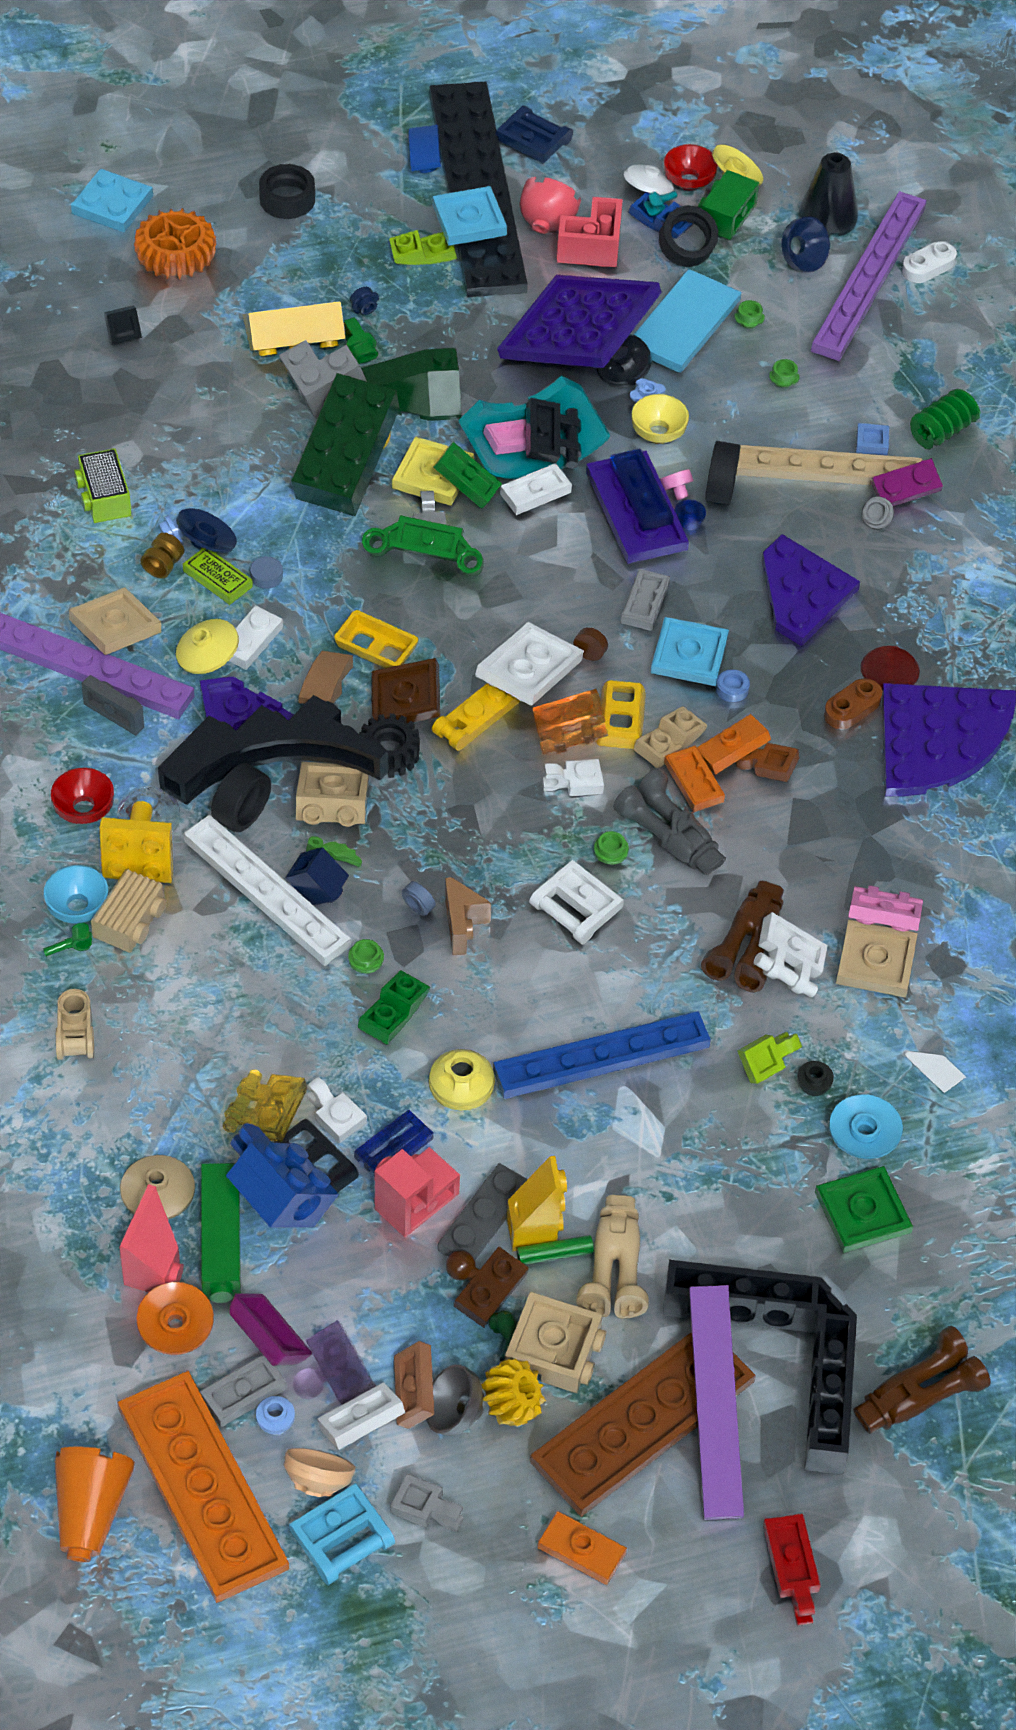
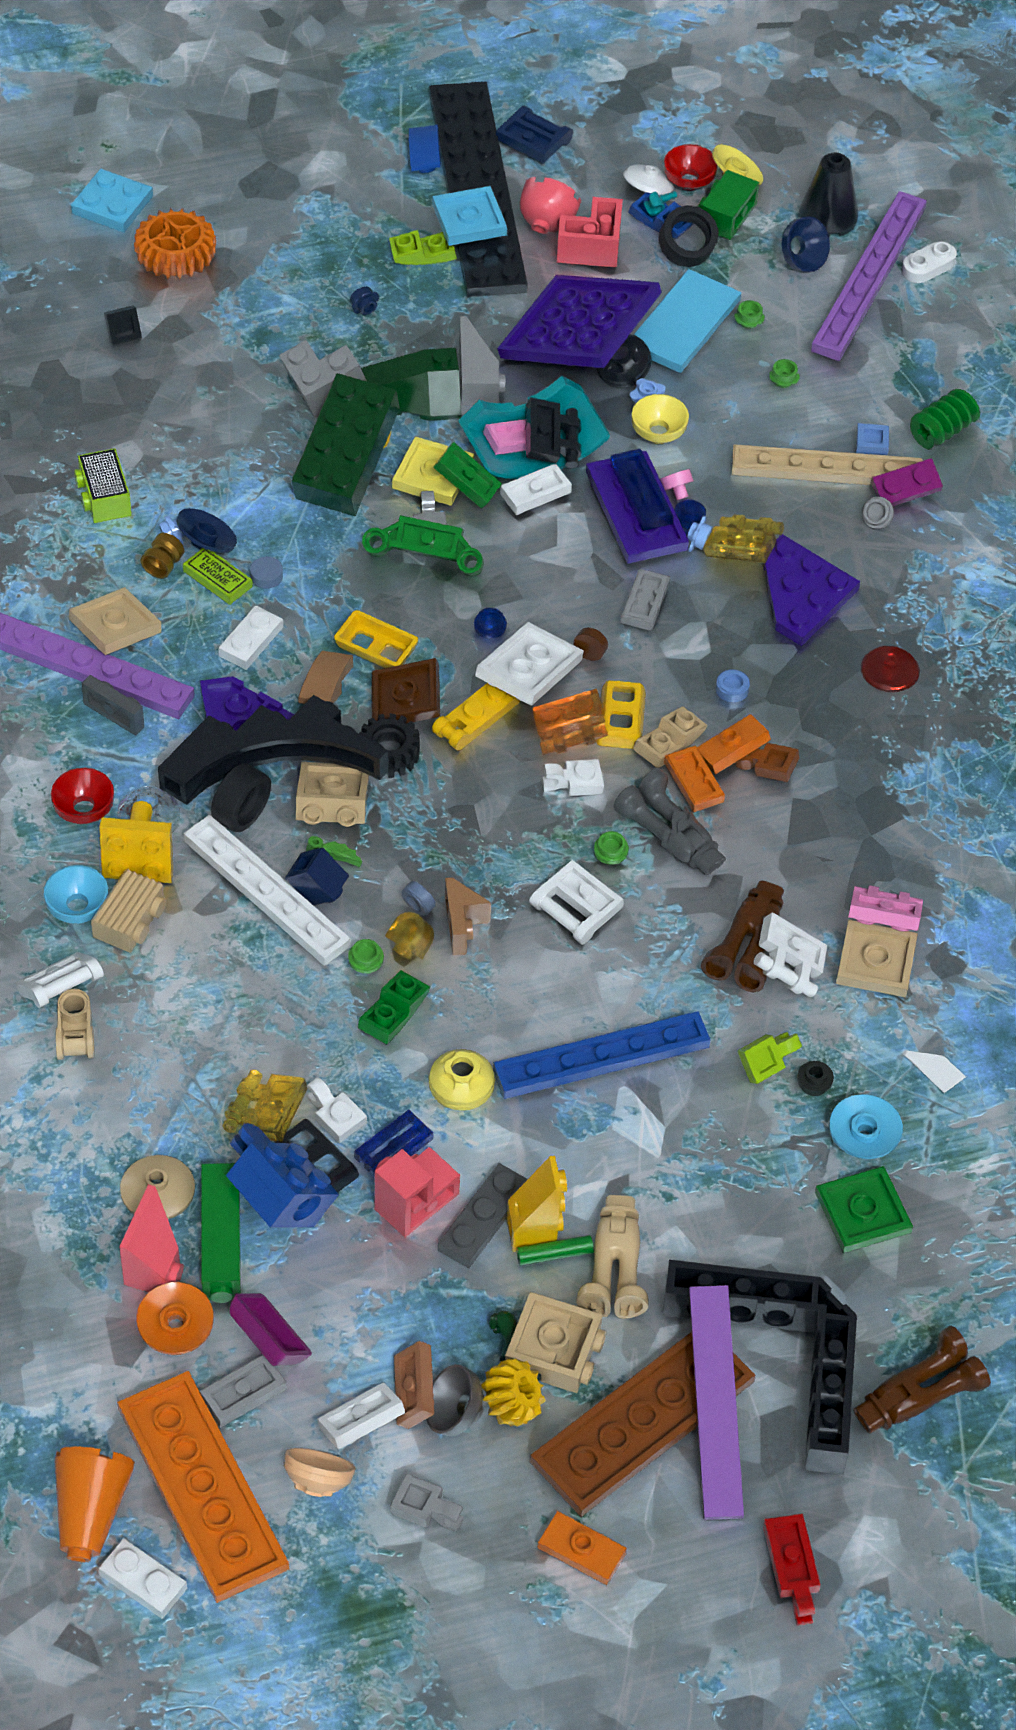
green hand [43,923,92,957] -> none
light yellow dish [176,619,239,674] -> none
yellow slope [243,301,345,356] -> none
light blue plate [256,1396,295,1435] -> none
black tyre [259,164,316,219] -> none
medium azure plate [289,1483,396,1585] -> none
clear purple plate [293,1320,376,1405] -> none
green piece [343,317,378,364] -> none
reddish brown plate [446,1246,529,1328] -> none
medium azure plate [651,617,729,686] -> none
black tyre [705,441,741,505] -> none
dark orange plate [824,678,882,729] -> none
dark purple plate [882,683,1016,797] -> none
none -> white plate [15,952,103,1008]
none -> white plate [98,1539,187,1619]
none -> clear yellow plate [385,912,434,960]
none -> light grey slope [459,316,505,405]
none -> clear blue plate [474,608,507,639]
none -> light blue plate [687,516,713,553]
none -> clear yellow plate [703,514,784,563]

